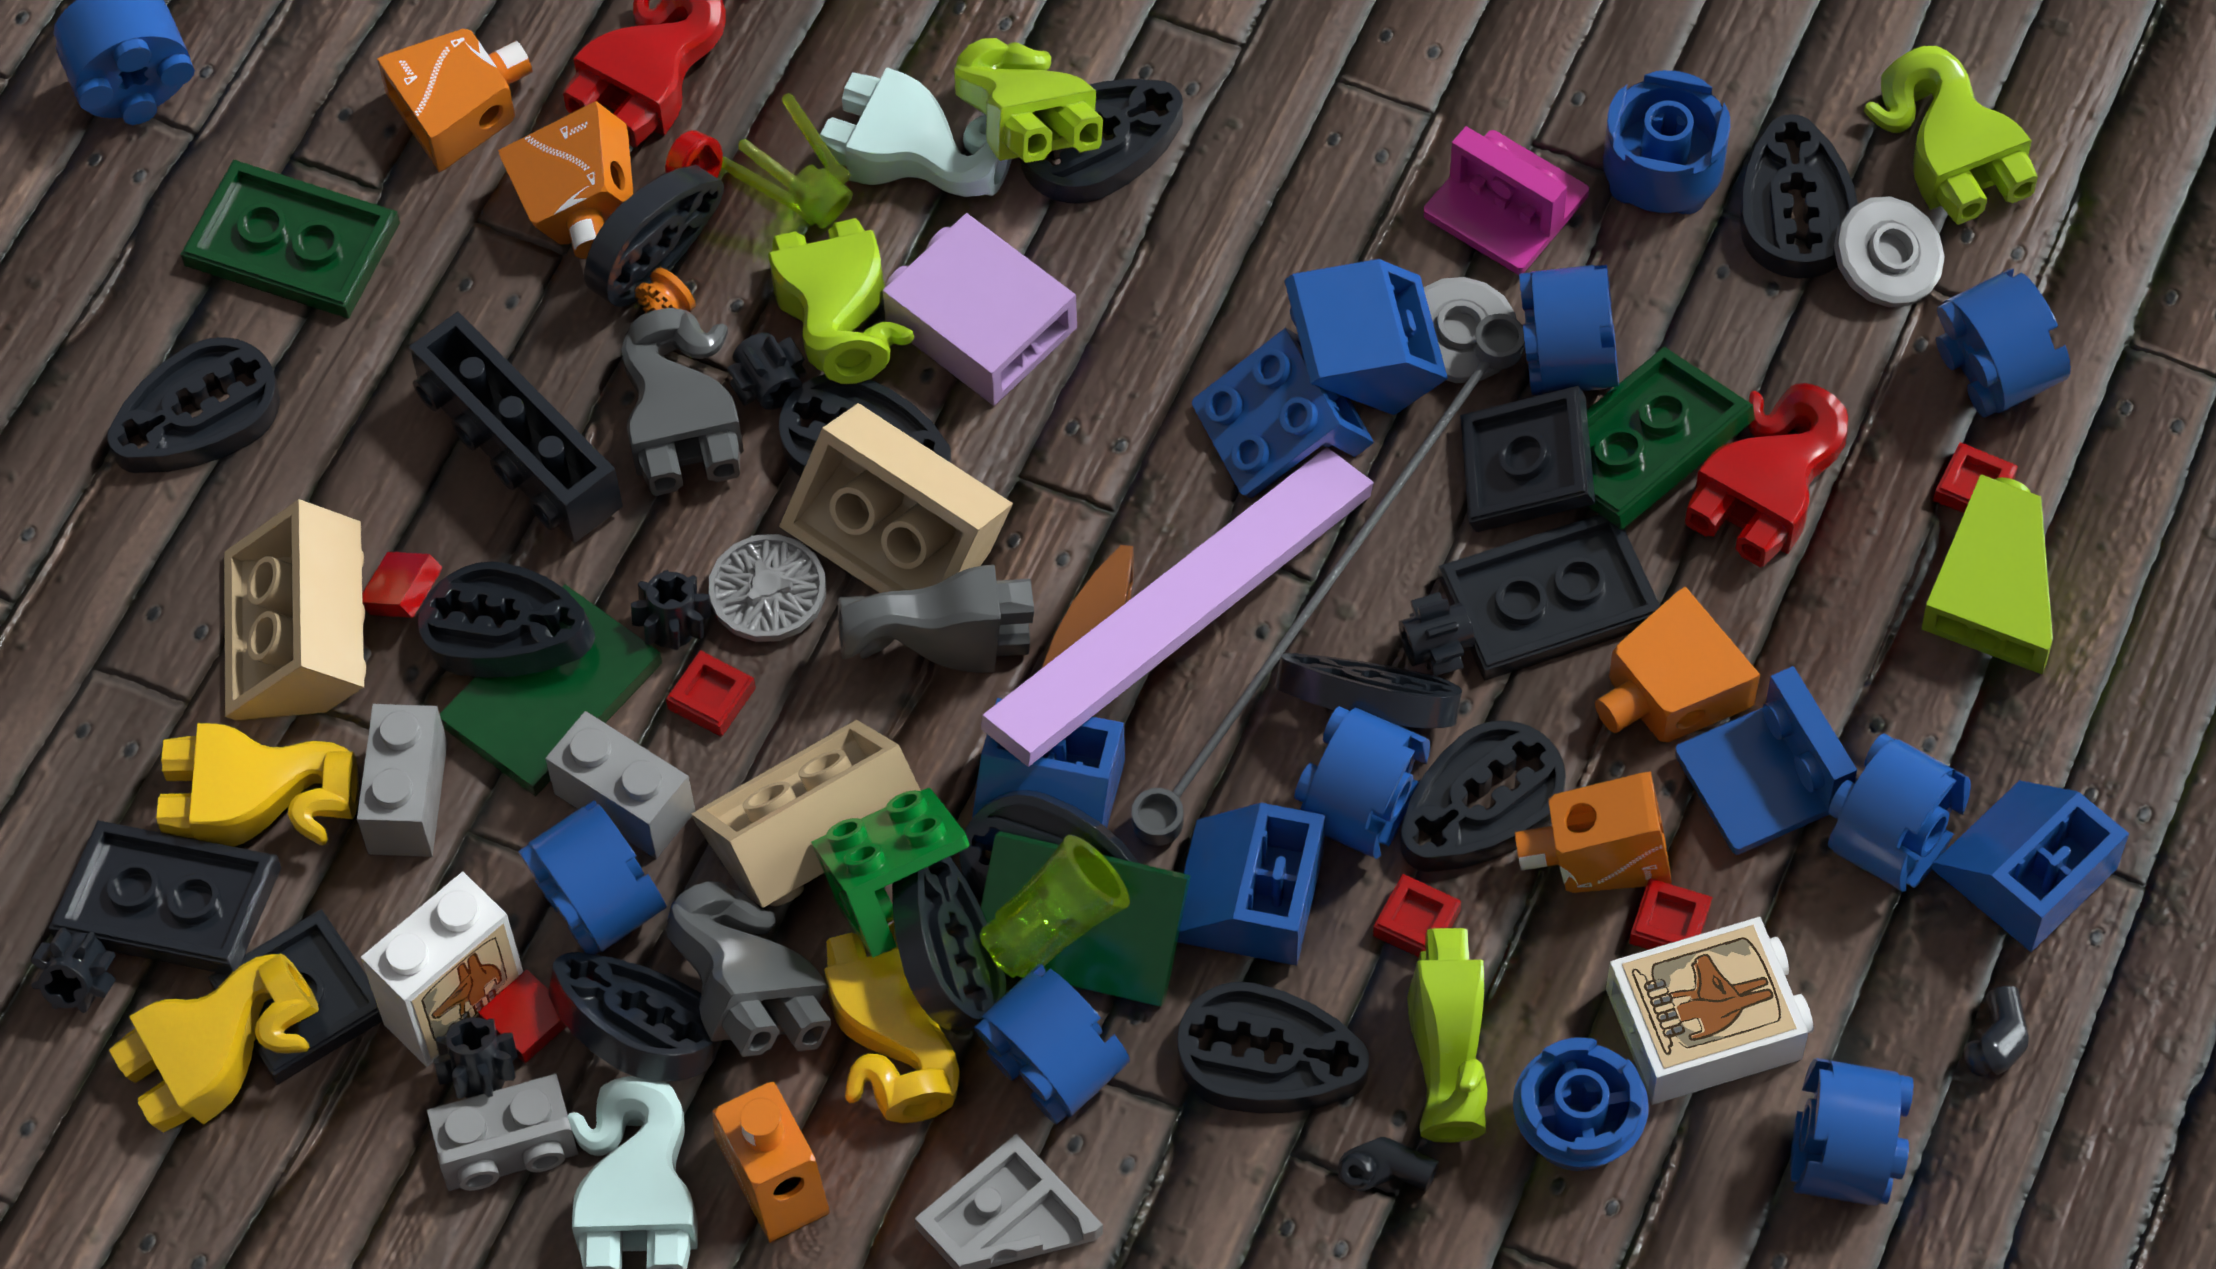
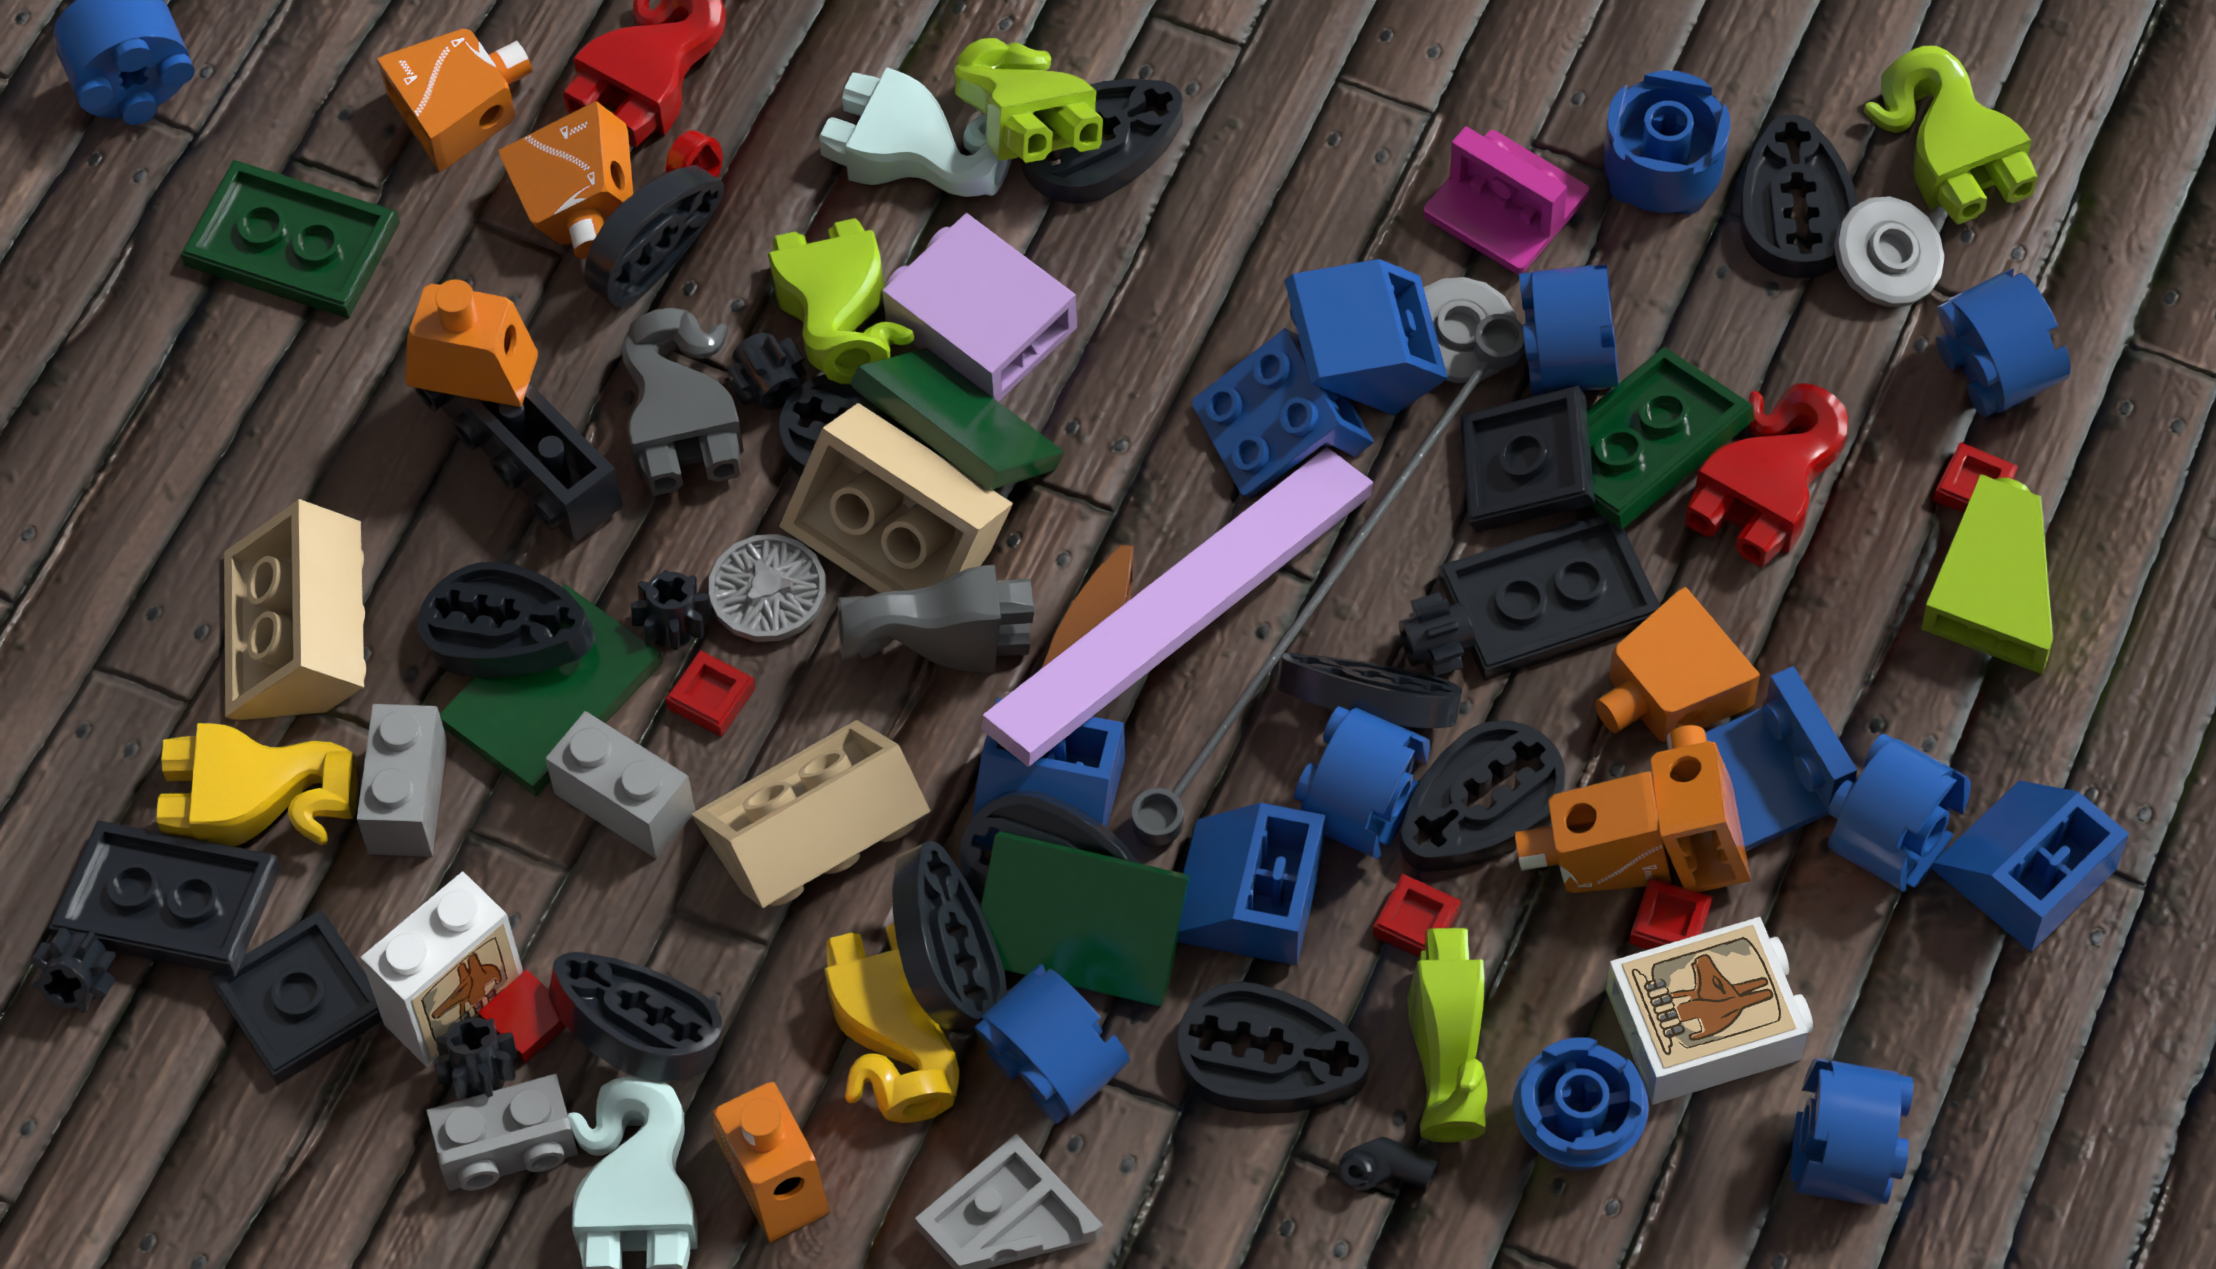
black piece [107,337,280,473] -> none
yellow hips [109,953,319,1133] -> none
red tile [362,552,443,618] -> none
blue brick [518,800,667,955] -> none
orange bush [635,268,696,312] -> none
dark grey hips [665,881,831,1057] -> none
clear neon green plant [721,93,853,228] -> none
green bracket [811,788,970,958] -> none
clear neon green plant [980,835,1130,978] -> none
black arm [1964,986,2029,1077] -> none
none -> orange torso [405,280,538,407]
none -> dark green tile [850,348,1065,490]
none -> orange torso [1651,725,1751,893]

